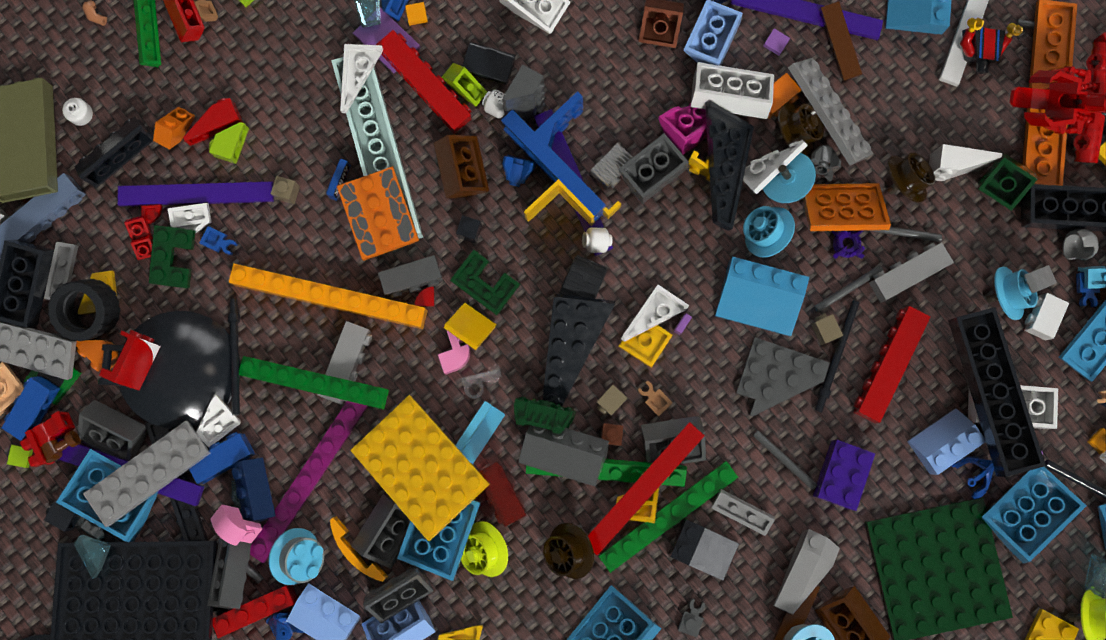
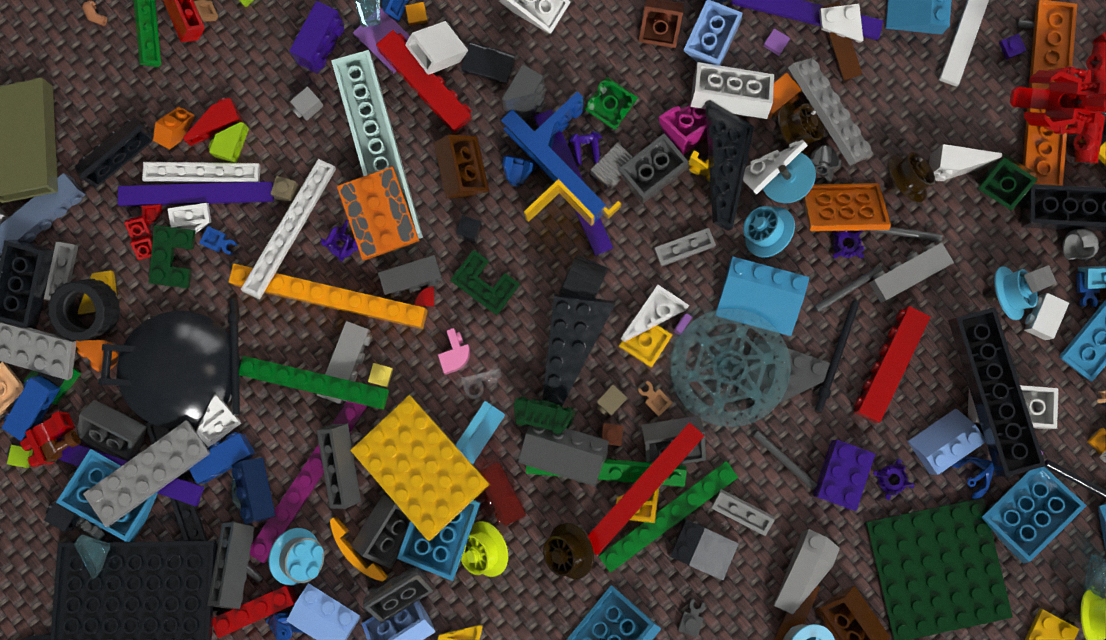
white head [62,98,93,126] -> none
red panel [99,330,161,390] -> none
bright pink brick [210,504,262,546] -> none
blue tile [326,159,351,201] -> none
white wing [340,44,383,113] -> none
lime slope [441,63,487,107] -> none
yellow tile [443,303,497,350] -> none
white head [482,90,505,118] -> none
white head [582,227,612,253] -> none
dark tan brick [811,313,843,345] -> none
torso [960,18,1023,74] -> none
none -> white tile [142,162,260,183]
none -> white tile [241,159,336,299]
none -> dark purple brick [289,1,344,74]
none -> light grey brick [290,86,323,121]
none -> dark grey brick [317,424,361,509]
none -> dark purple piece [321,219,359,261]
none -> light yellow plate [368,363,393,387]
none -> white brick [405,21,468,75]
none -> dark purple piece [569,131,602,165]
none -> green slope [584,77,638,130]
none -> light grey plate [654,228,716,267]
none -> clear light blue piece [671,309,791,427]
none -> white wing [819,4,863,43]
none -> dark purple piece [873,459,915,500]
none -> dark purple plate [999,33,1027,60]

